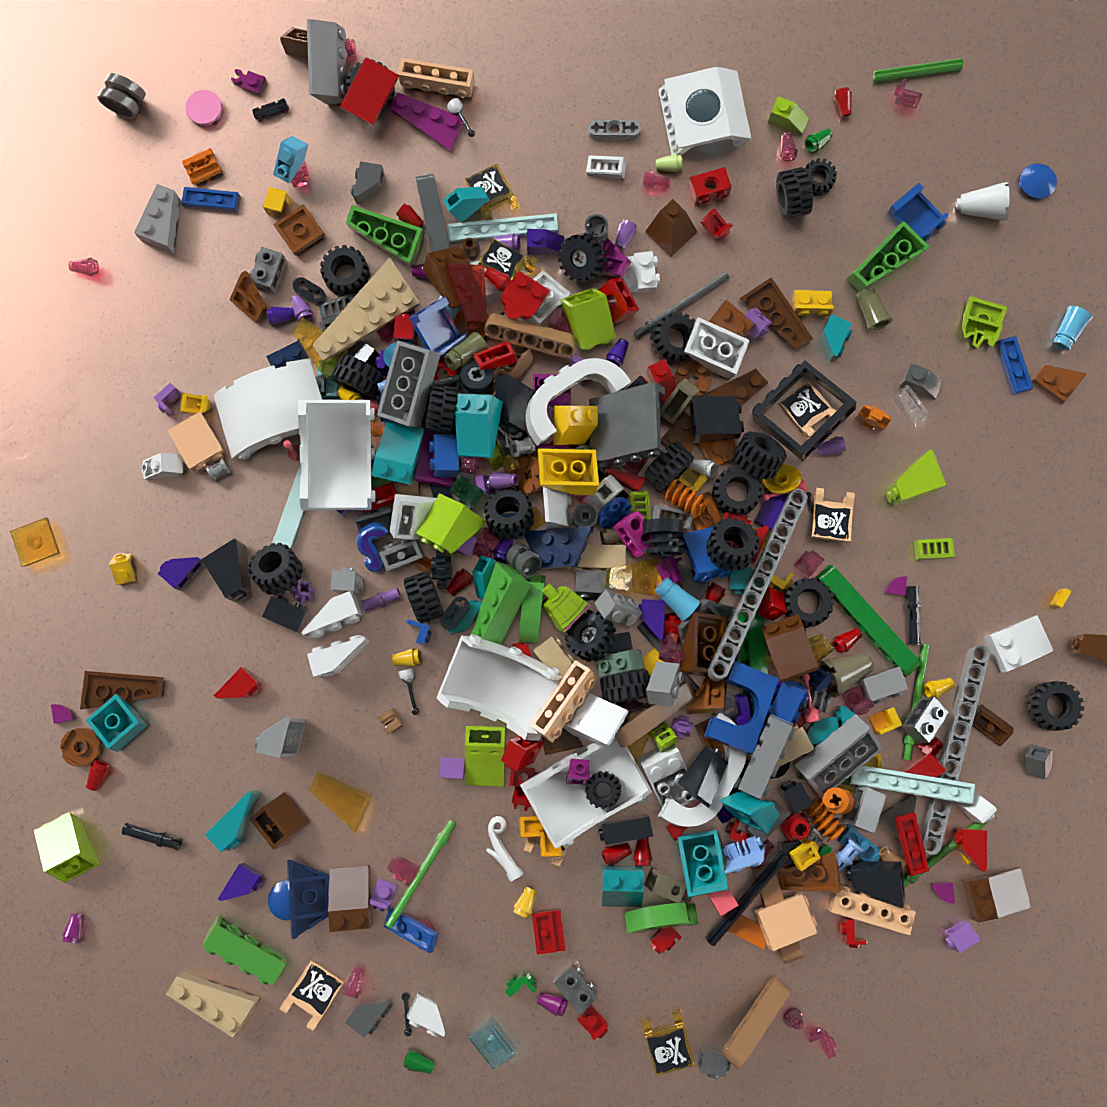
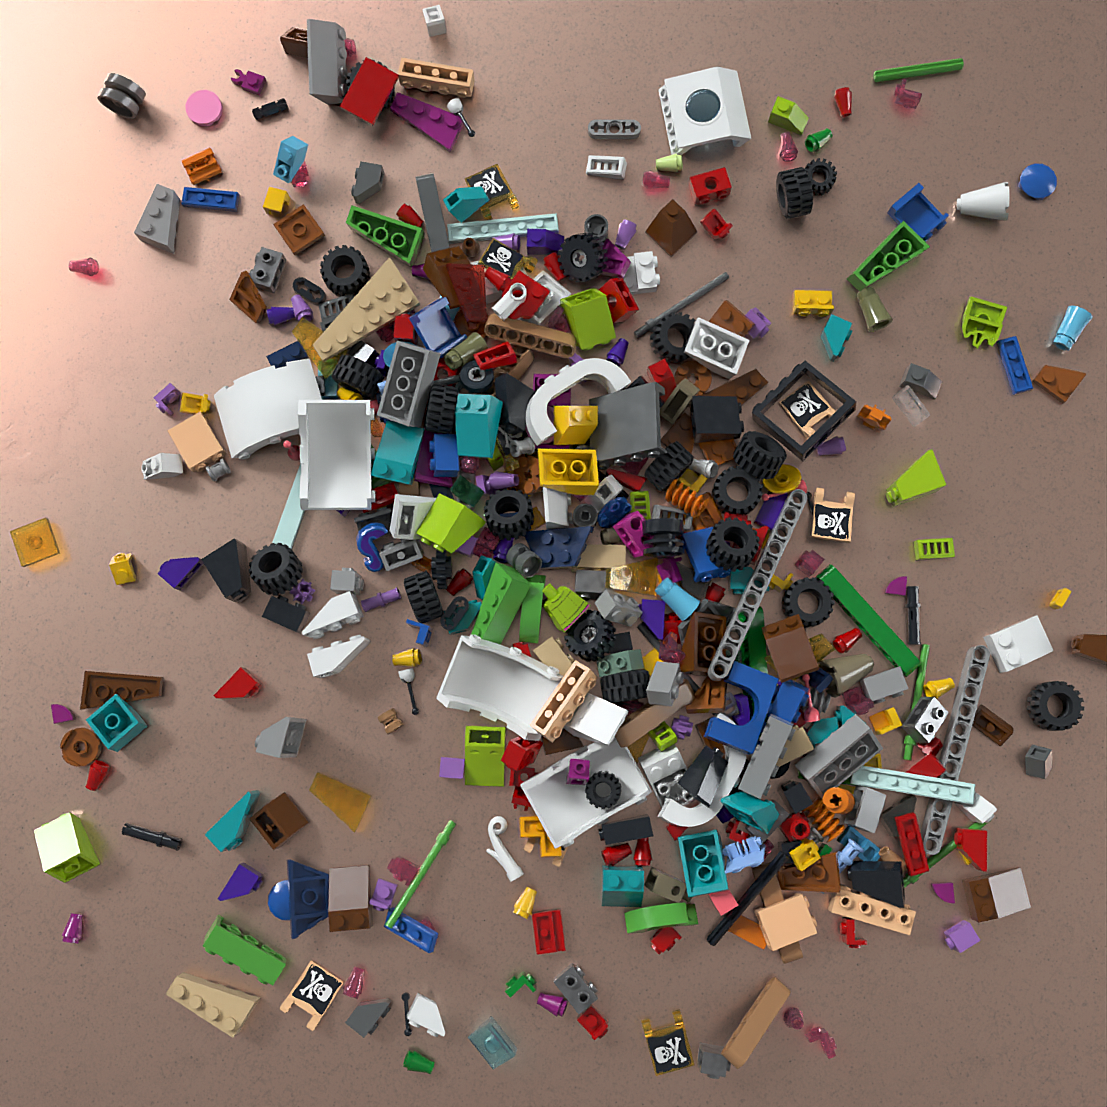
reddish brown wing [740,277,813,350] -> none
red brick [758,587,786,621] -> none
none -> white slope [422,5,446,37]
none -> white piece [492,283,526,321]
none -> red cone [543,252,567,282]

